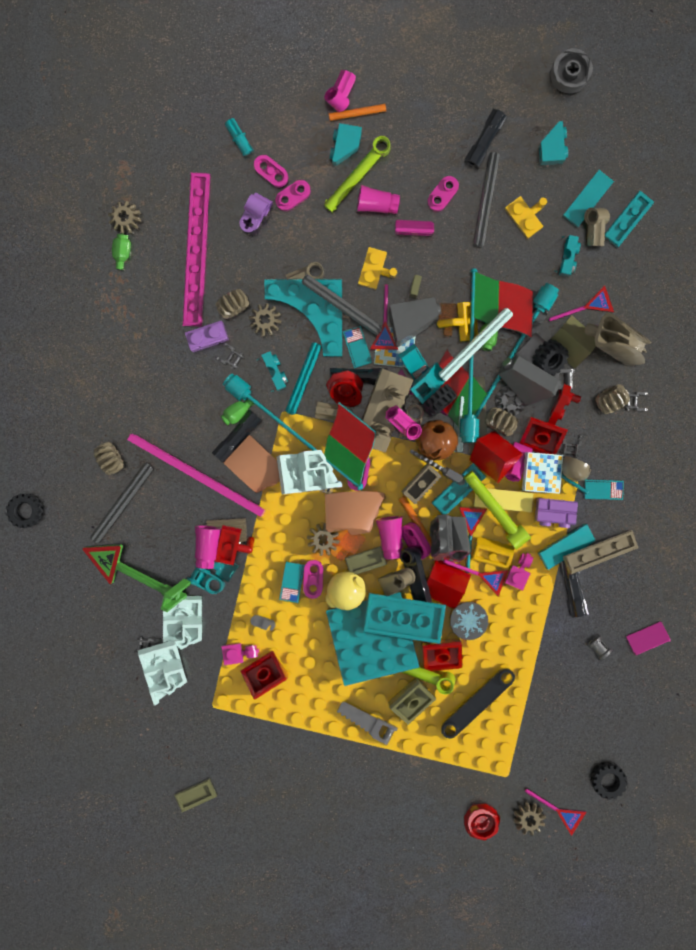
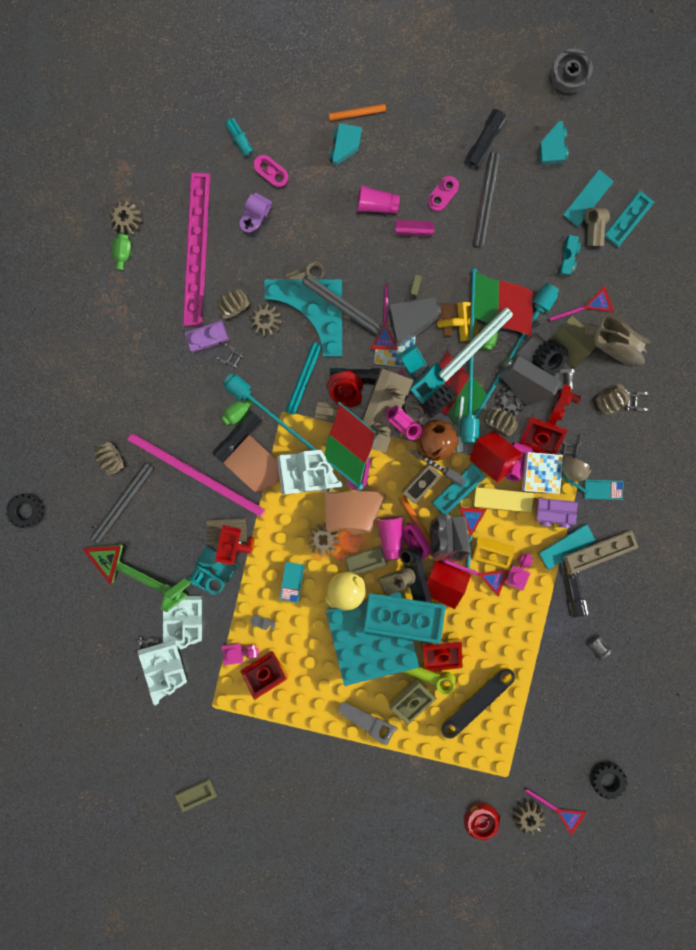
dark pink plant [195,525,222,569] -> none
teal piece [257,351,288,392] -> none
dark pink plate [275,180,311,211] -> none
dark pink plate [303,560,323,599] -> none
dark pink piece [324,70,356,112] -> none
lime piece [324,136,391,212] -> none
teal tile [343,326,372,369] -> none
yellow plate [358,247,397,290] -> none
dark grey tile [450,601,488,640] -> none
lime piece [463,471,531,550] -> none
yellow plate [505,196,547,239] -> none
dark pink slope [626,621,671,655] -> none

